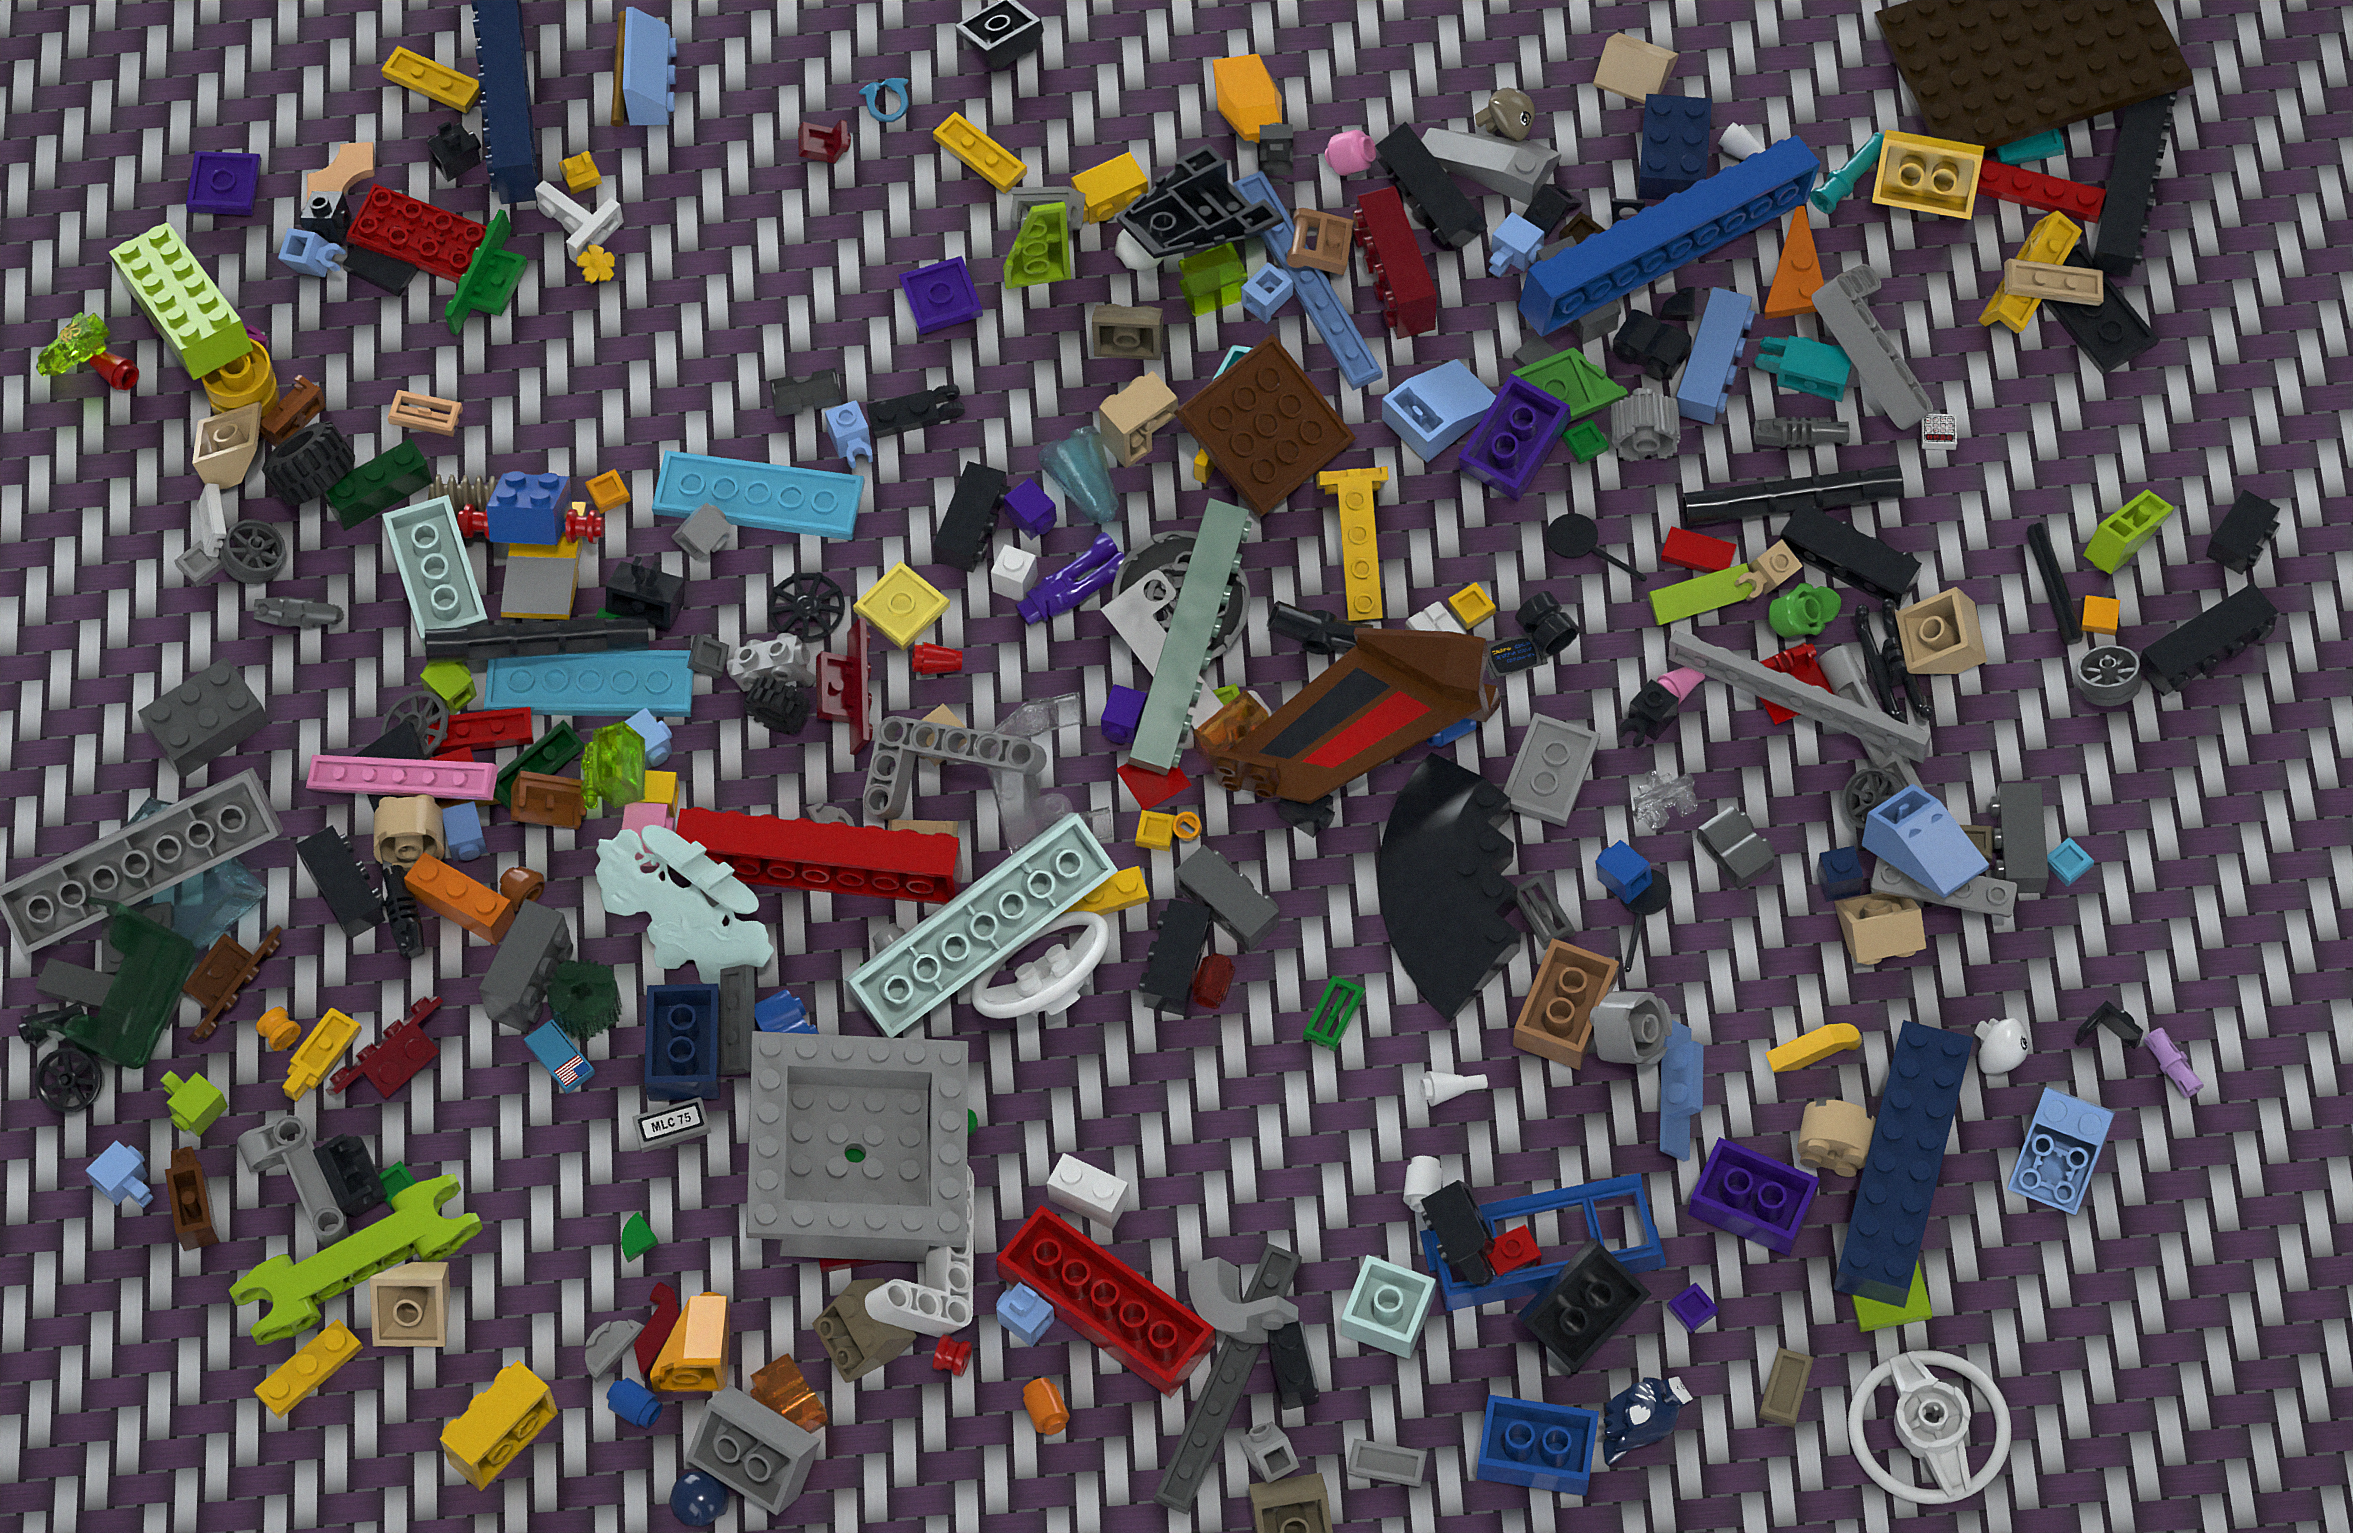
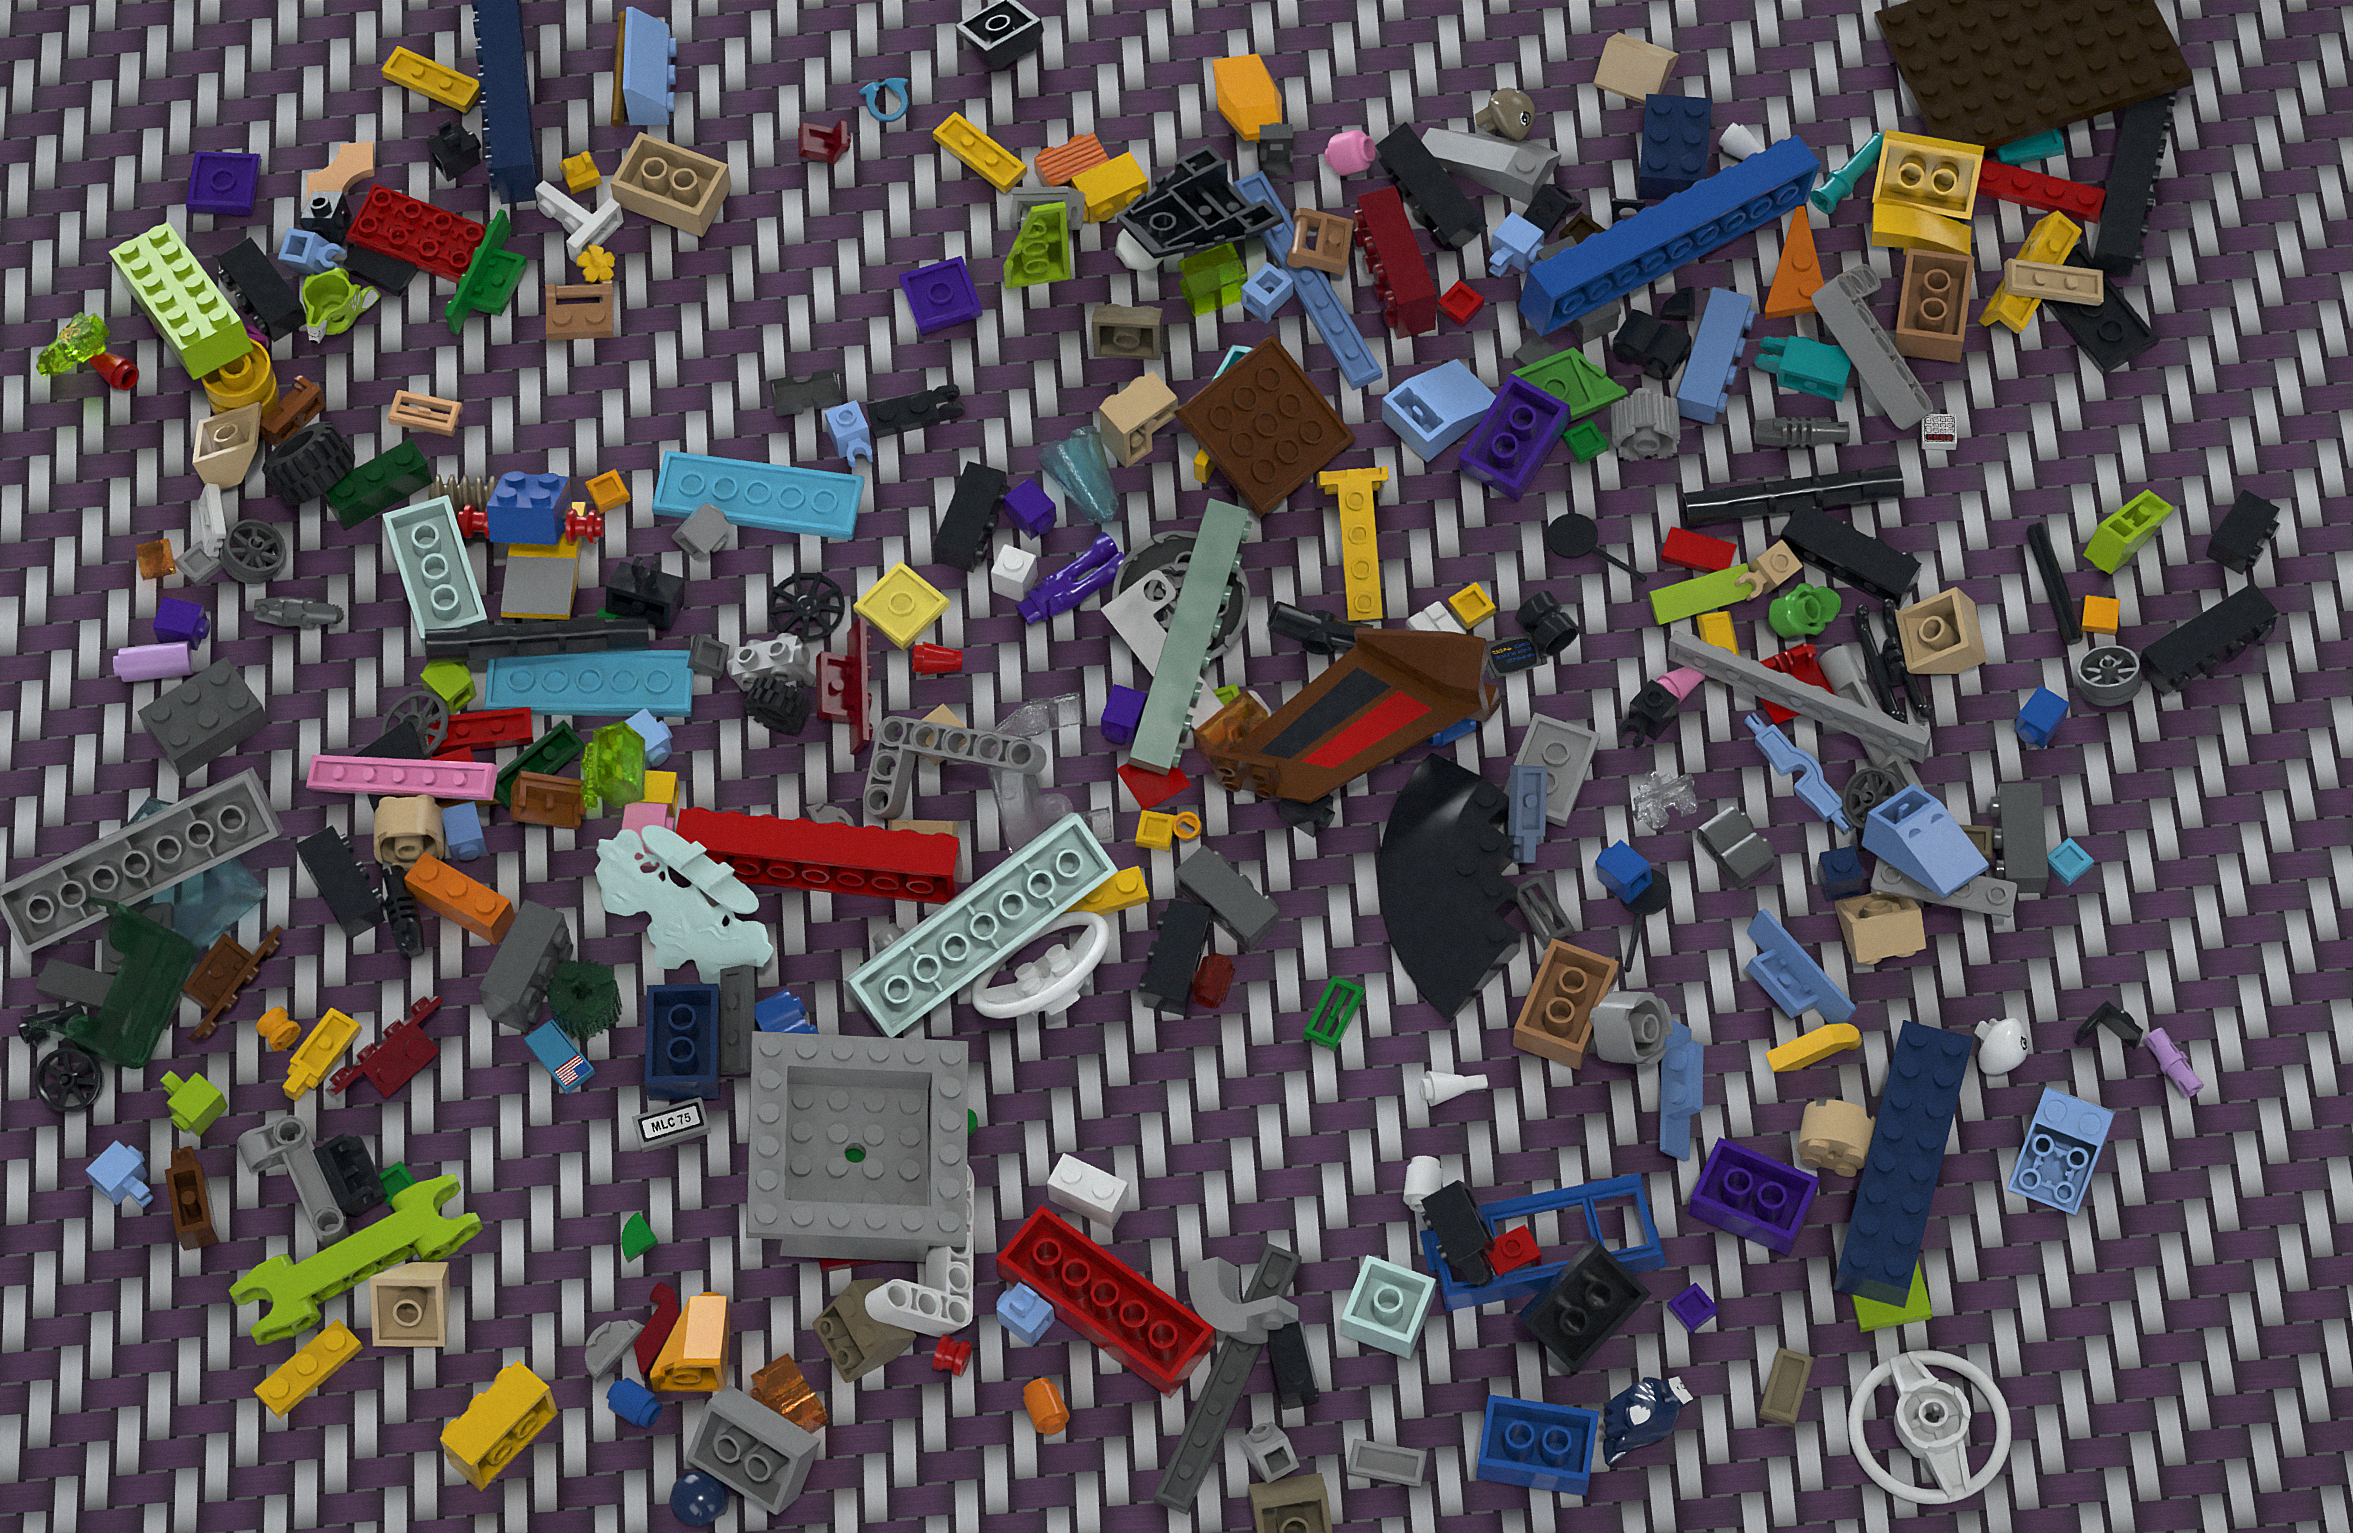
dark orange cone [500,866,545,912] -> none
none -> lavender brick [113,641,193,682]
none -> clear orange plate [135,538,177,581]
none -> dark purple brick [153,597,210,651]
none -> black brick [217,237,307,342]
none -> lime piece [302,267,381,344]
none -> medium nougat plate [545,280,614,341]
none -> tan brick [610,132,732,237]
none -> orange brick [1034,132,1110,188]
none -> red plate [1437,280,1484,327]
none -> sand blue hinge [1508,765,1547,863]
none -> yellow tile [1696,611,1740,677]
none -> light blue piece [1744,713,1855,834]
none -> medium blue bracket [1746,909,1856,1024]
none -> yellow slope [1871,203,1971,256]
none -> medium nougat brick [1894,248,1975,363]
none -> blue brick [2014,685,2070,749]

